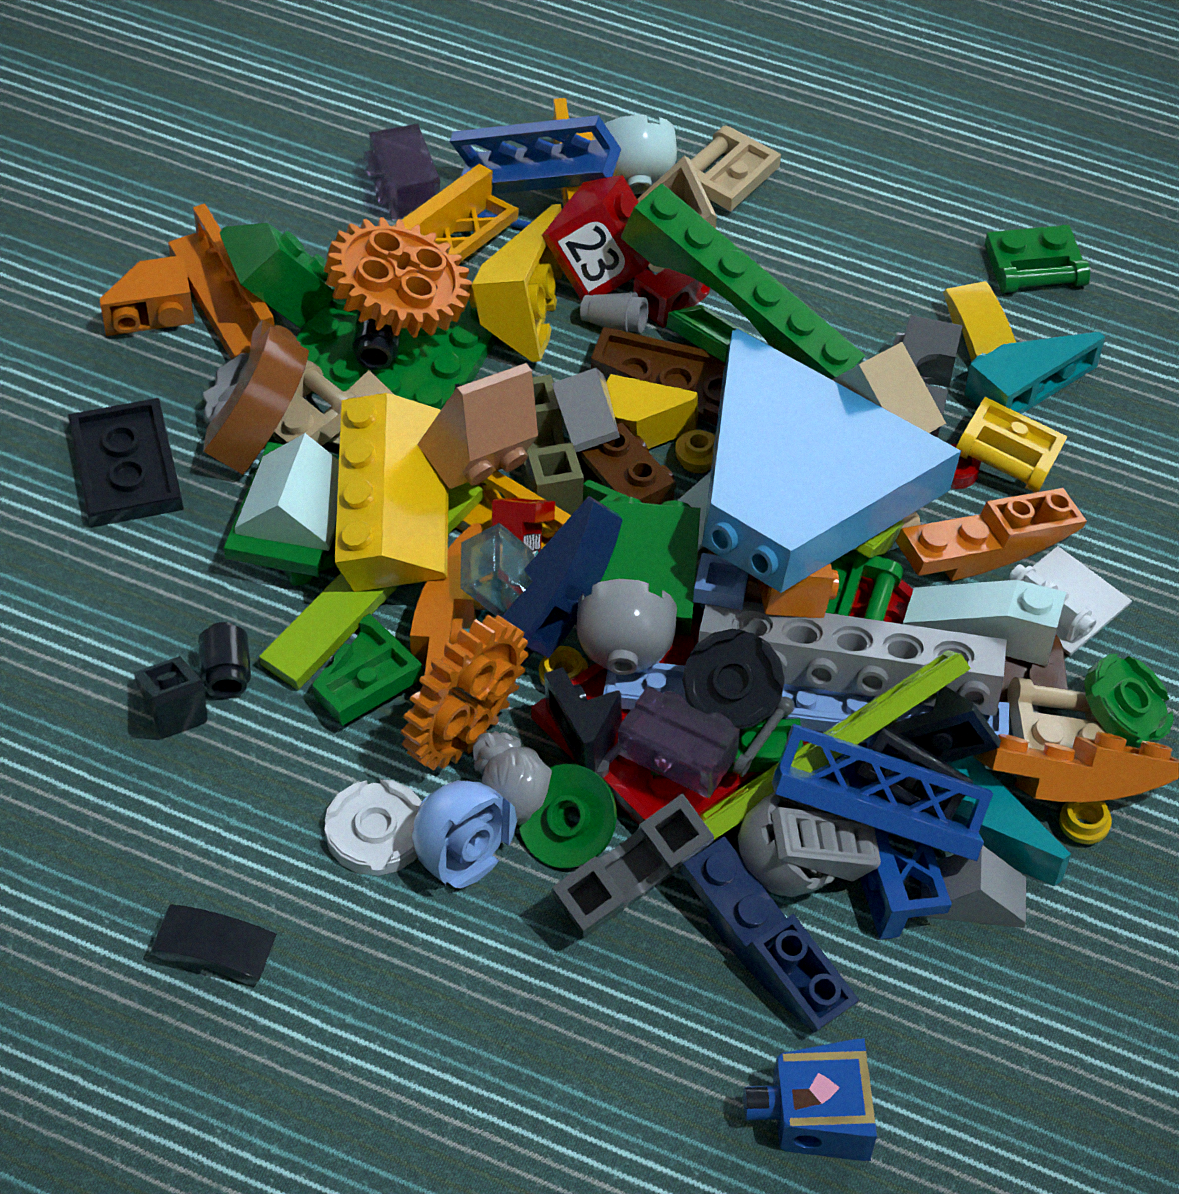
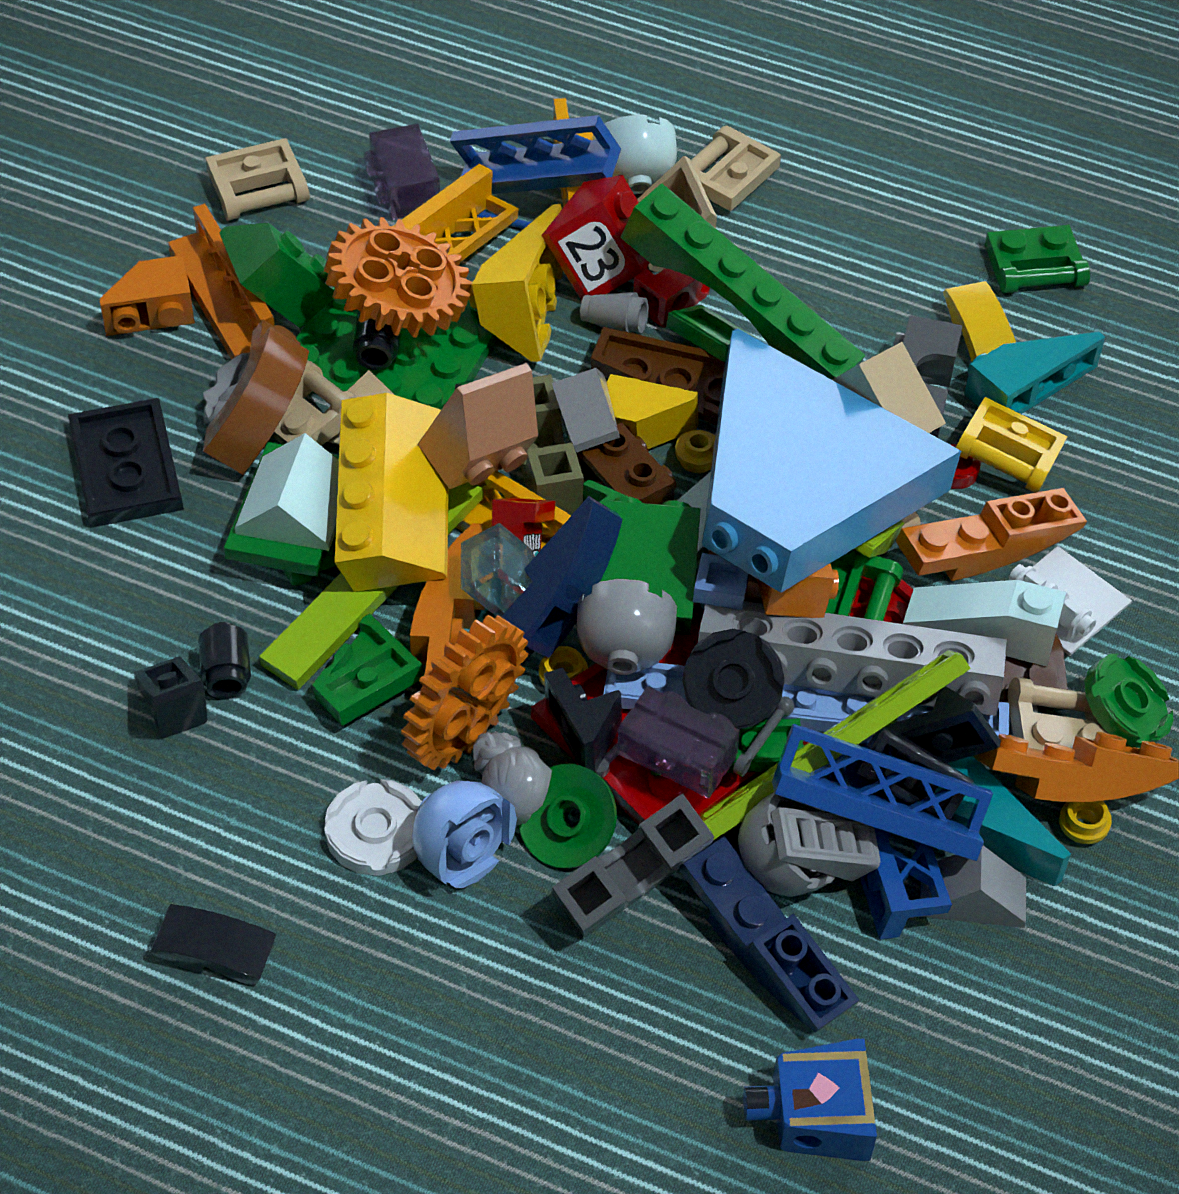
none -> tan plate [205,138,310,221]

